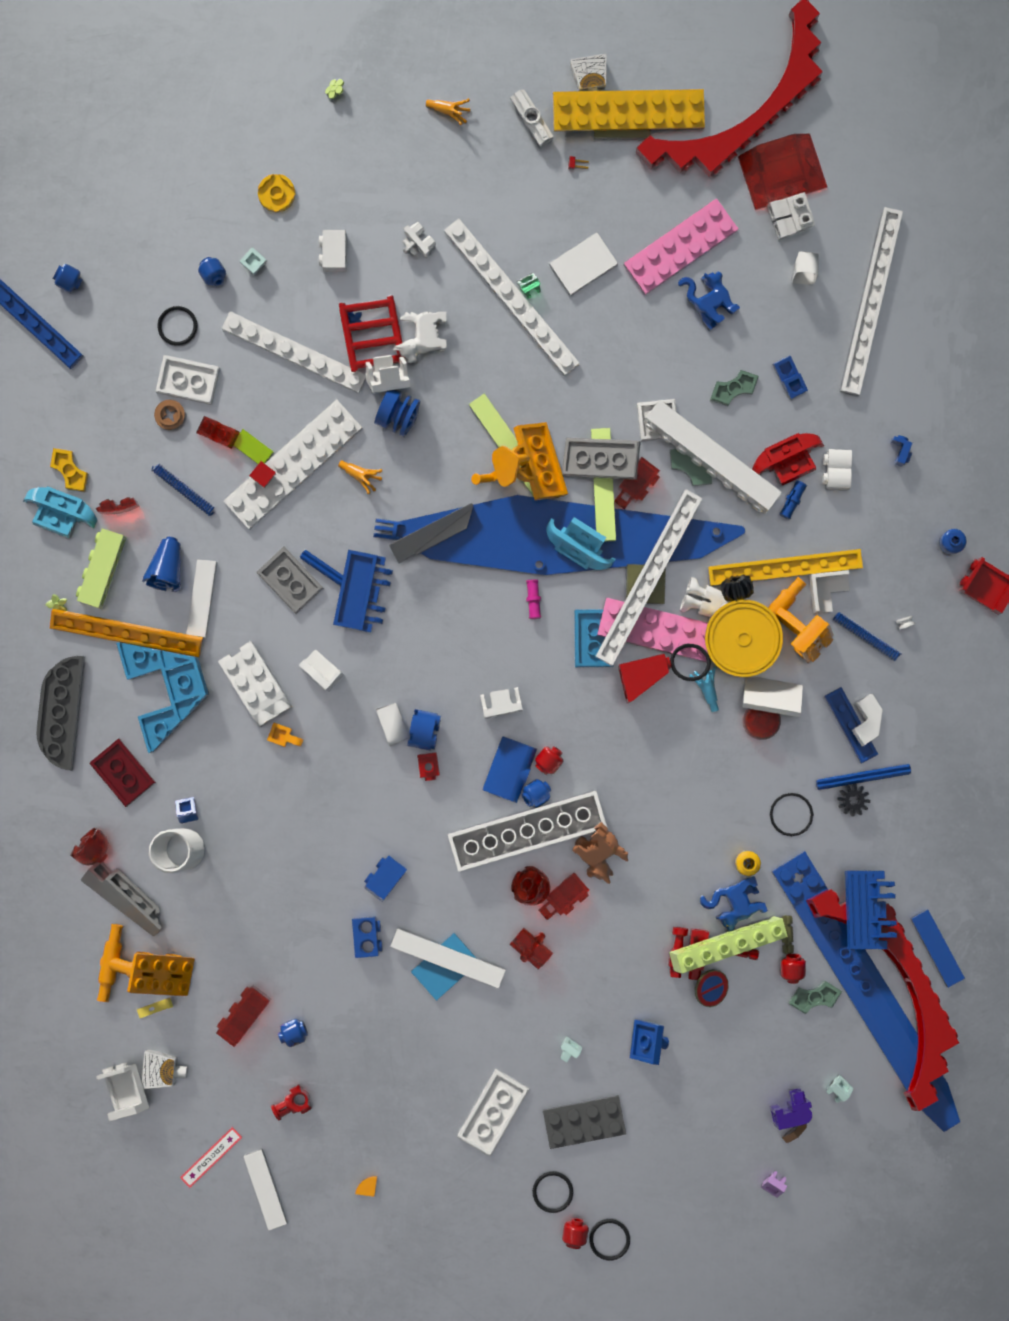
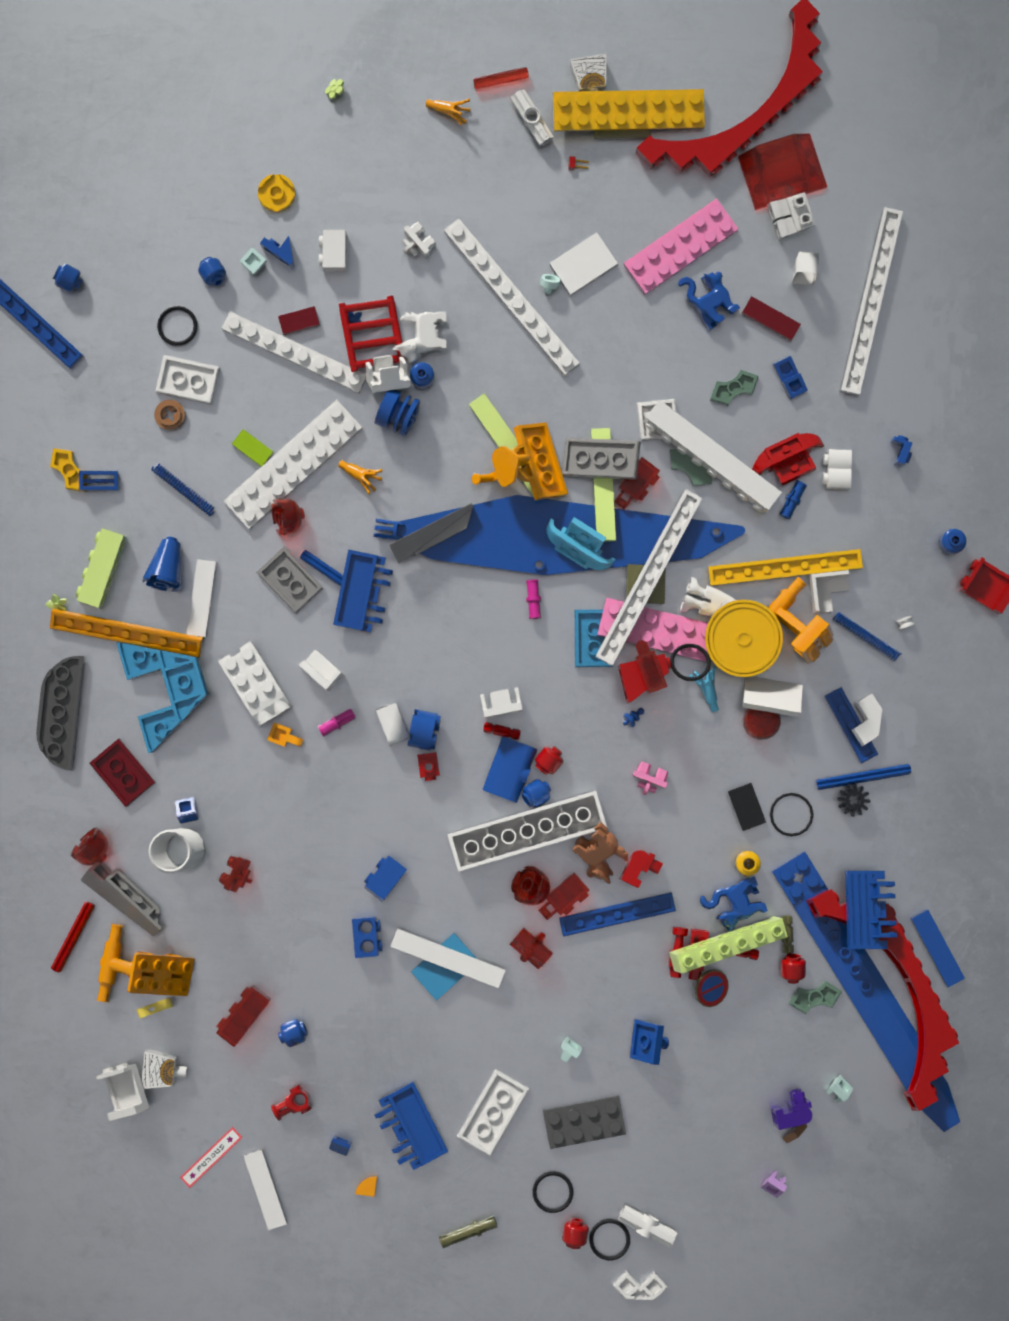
medium azure plate [23,486,97,538] -> none
clear red slope [96,497,140,515] -> none
clear red slope [196,416,240,449] -> none
red tile [249,461,277,488] -> none
clear green tile [517,273,541,298] -> none
black gear [721,575,754,602] -> none
none -> red axle [51,901,95,973]
none -> blue tile [79,471,118,491]
none -> clear red hips [219,856,253,892]
none -> blue slope [260,236,295,269]
none -> clear red cylinder [271,498,305,537]
none -> dark red tile [278,306,320,335]
none -> dark pink axle [318,709,356,737]
none -> blue slope [329,1136,352,1156]
none -> blue hinge [374,1082,448,1170]
none -> blue head [410,362,435,389]
none -> olive pin [439,1216,498,1249]
none -> clear red axle [473,67,529,89]
none -> red axle [483,722,521,740]
none -> light aqua tile [540,274,560,294]
none -> blue tile [559,892,676,937]
none -> white tile [613,1271,668,1301]
none -> white piece [618,1204,677,1248]
none -> red hips [619,850,663,888]
none -> blue hair [623,708,645,727]
none -> bright pink hips [632,761,668,796]
none -> clear red brick [635,640,668,694]
none -> black piece [728,783,766,831]
none -> dark red tile [742,296,801,341]

